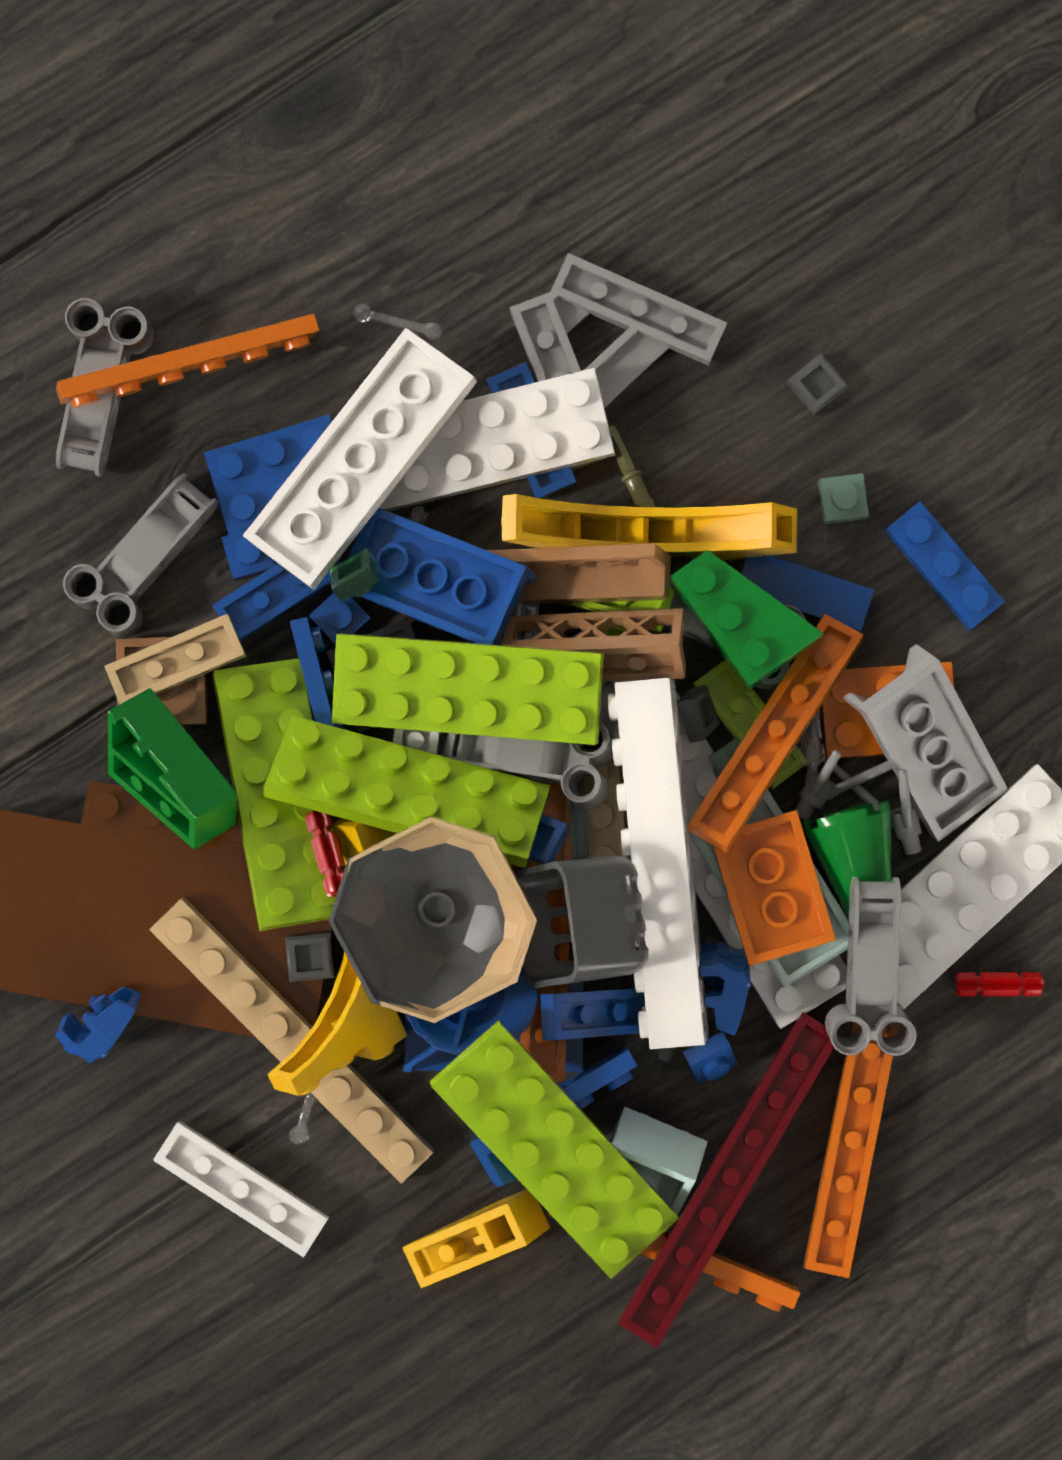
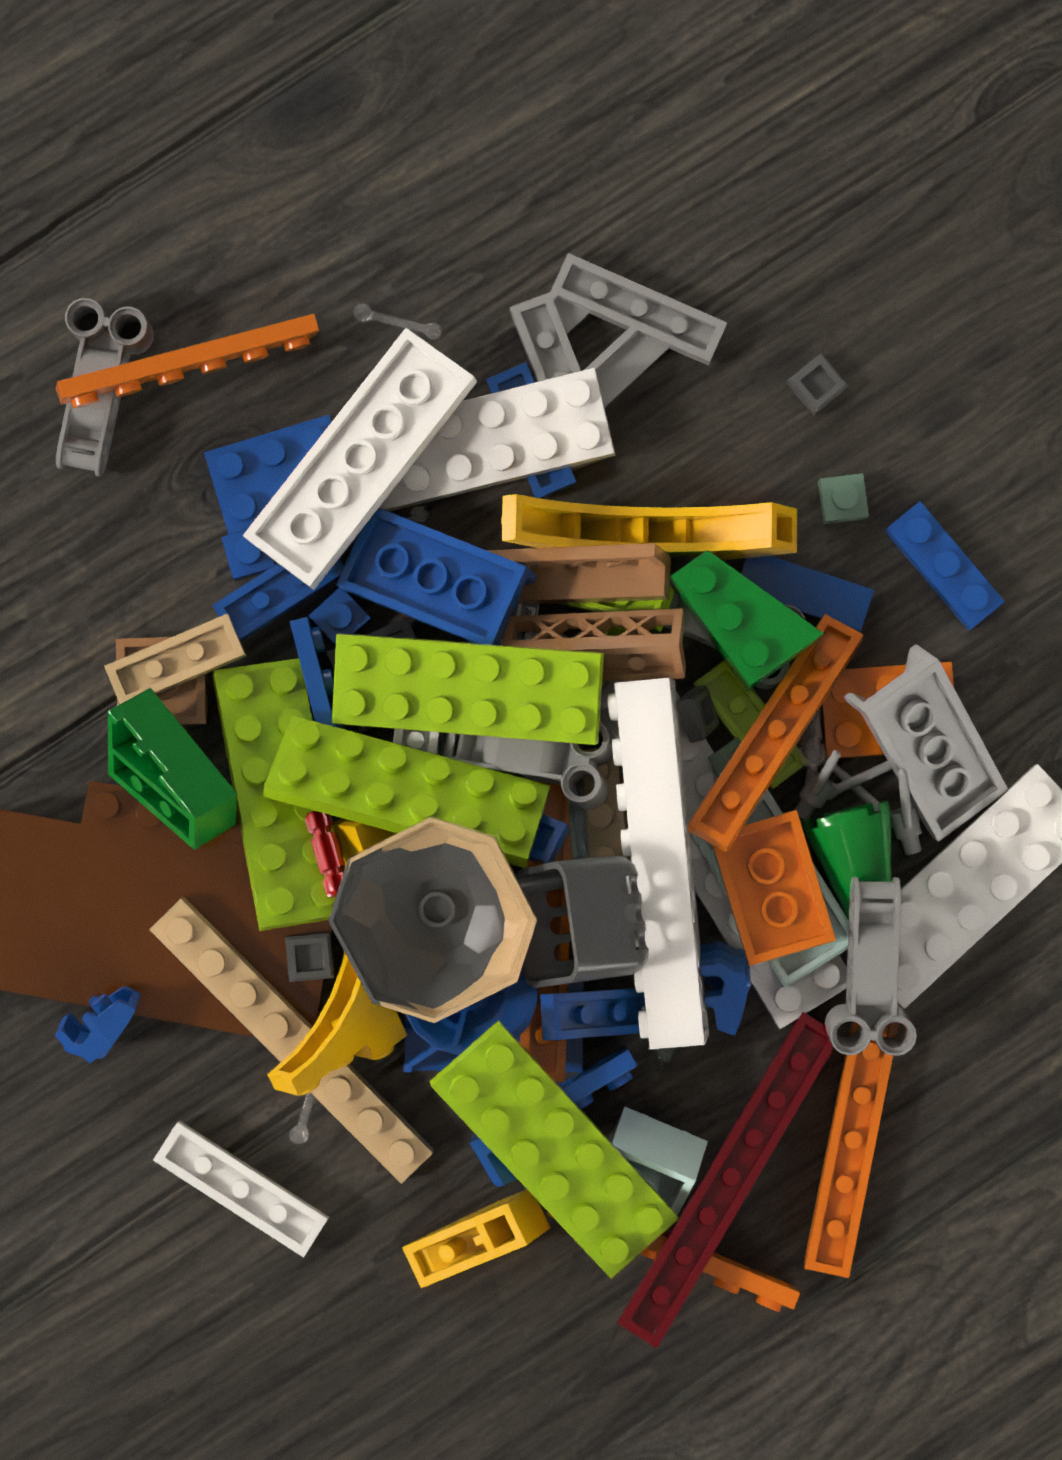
light grey piece [63,473,219,638] -> none
clear green plate [330,548,379,602] -> none
olive piece [609,425,655,507] -> none
blue plate [683,1031,738,1084] -> none
red axle [955,972,1044,997] -> none

